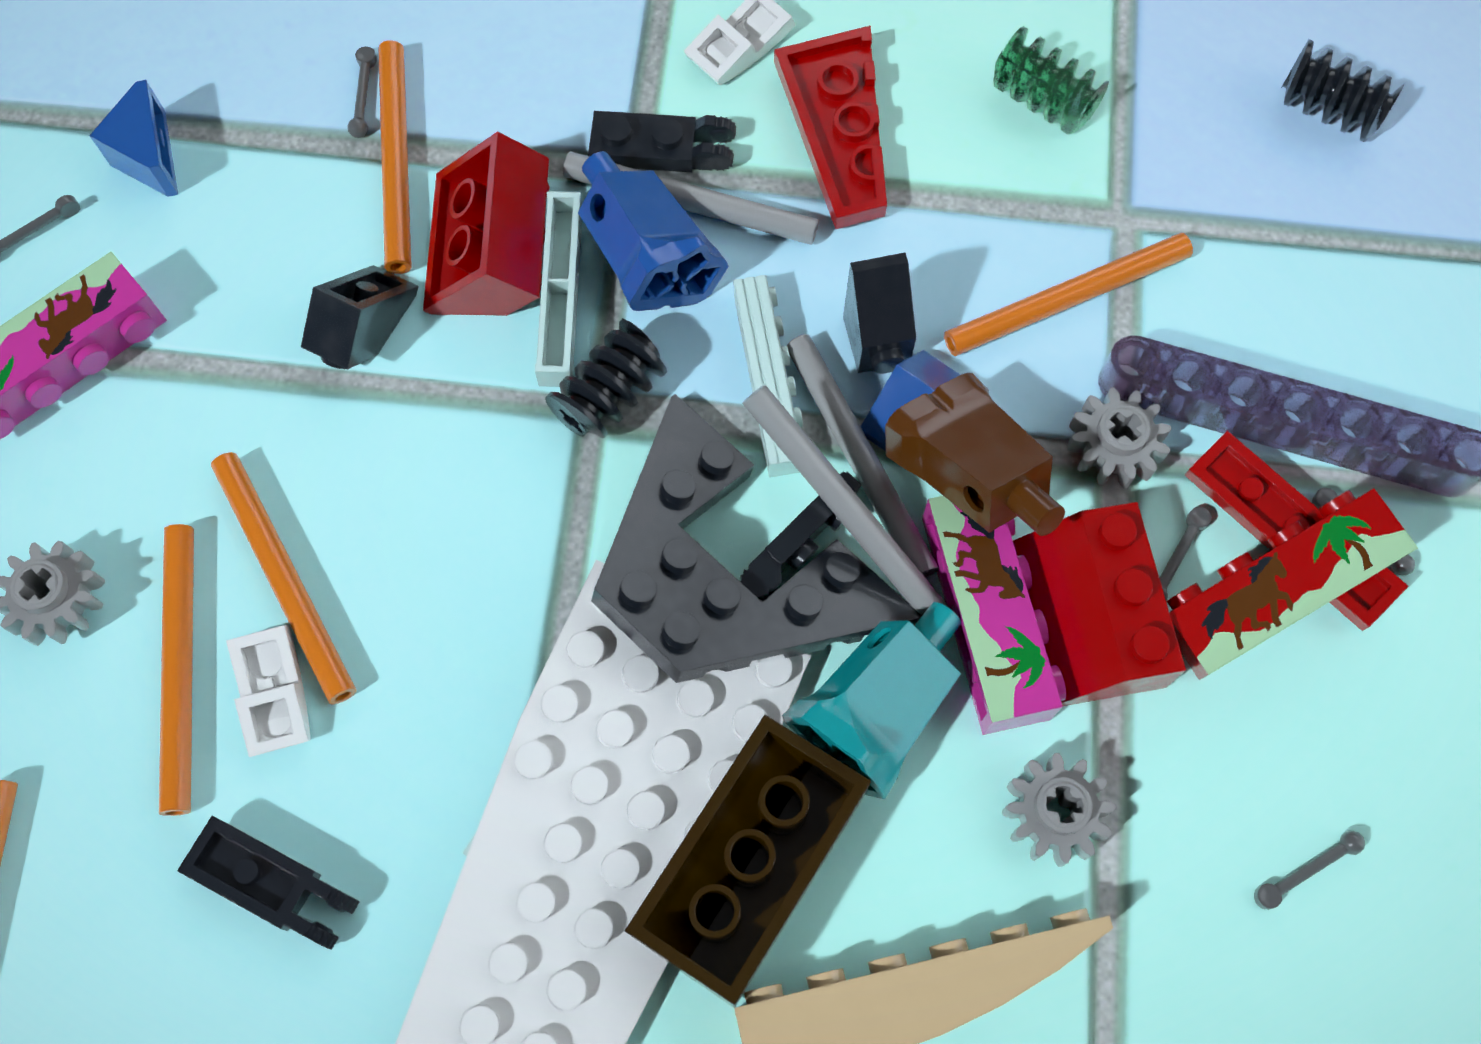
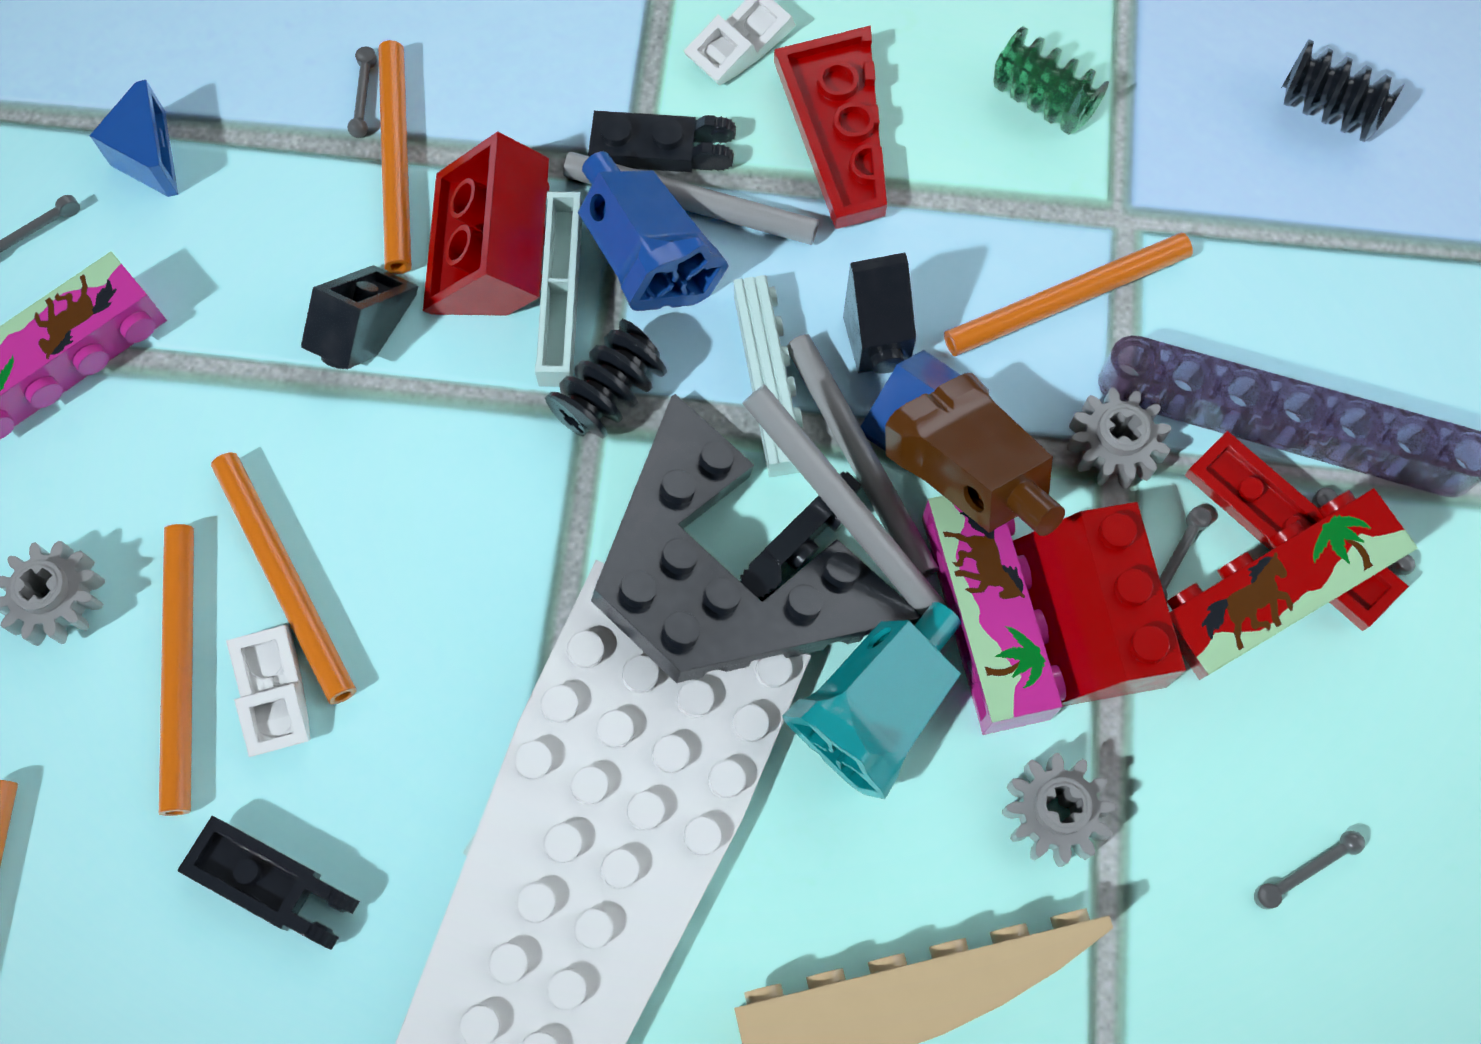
dark brown slope [624,714,872,1008] -> none

